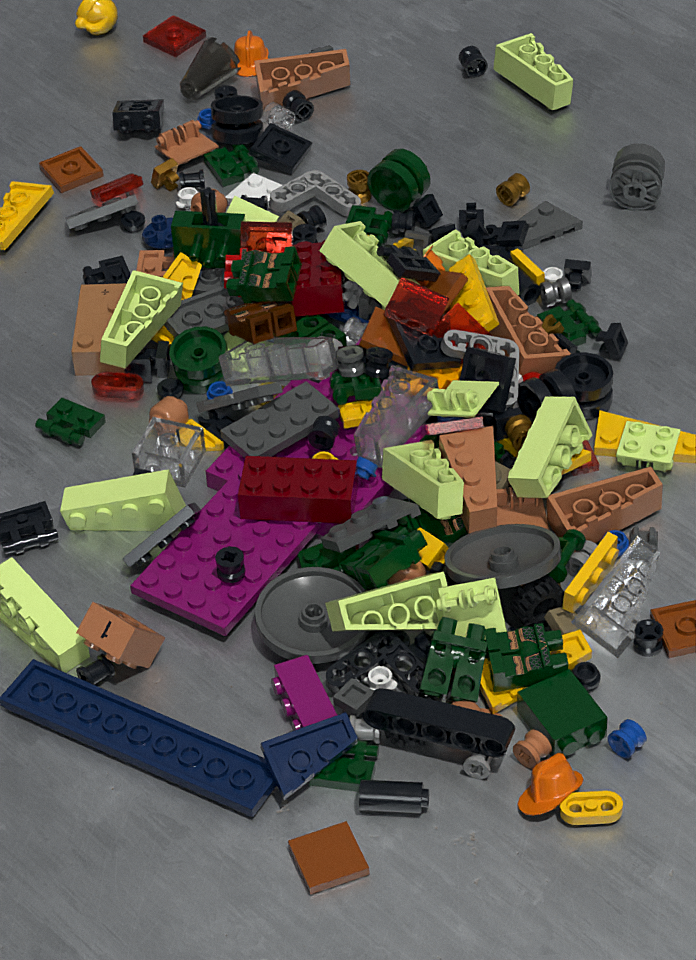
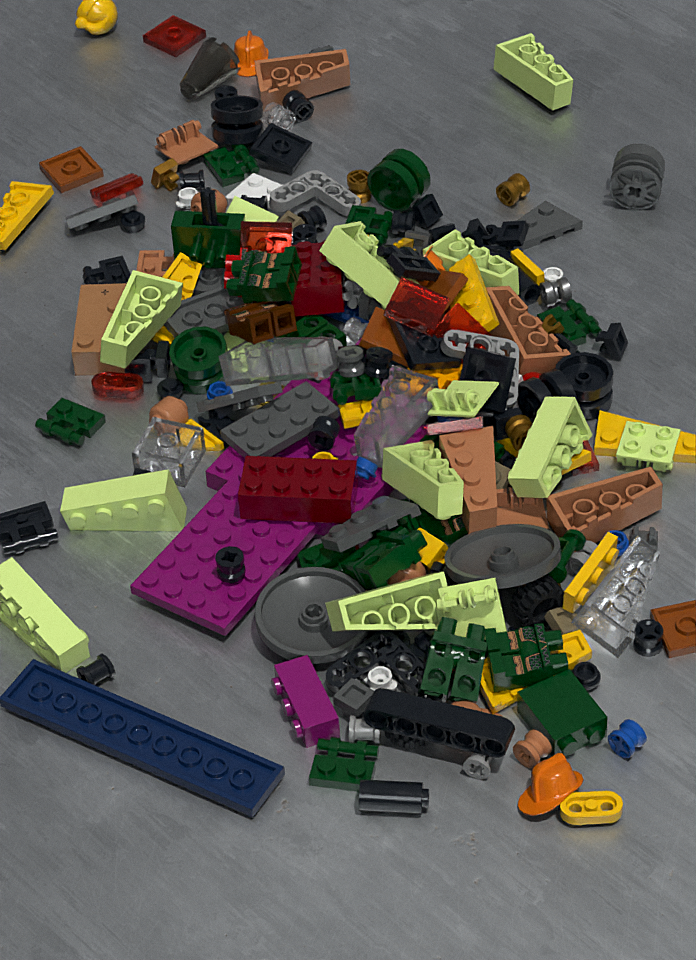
nougat brick [76,602,165,669] -> none
black plate [112,99,164,134] -> none
wing [122,502,201,567] -> none
dark blue dish [142,215,173,249] -> none
blue plate [197,108,215,129] -> none
dark blue wing [260,712,358,801] -> none
dark orange tile [288,821,370,895] -> none
black wheel [459,46,488,78] -> none
black tile [459,202,484,233] -> none
black tile [564,259,592,291] -> none

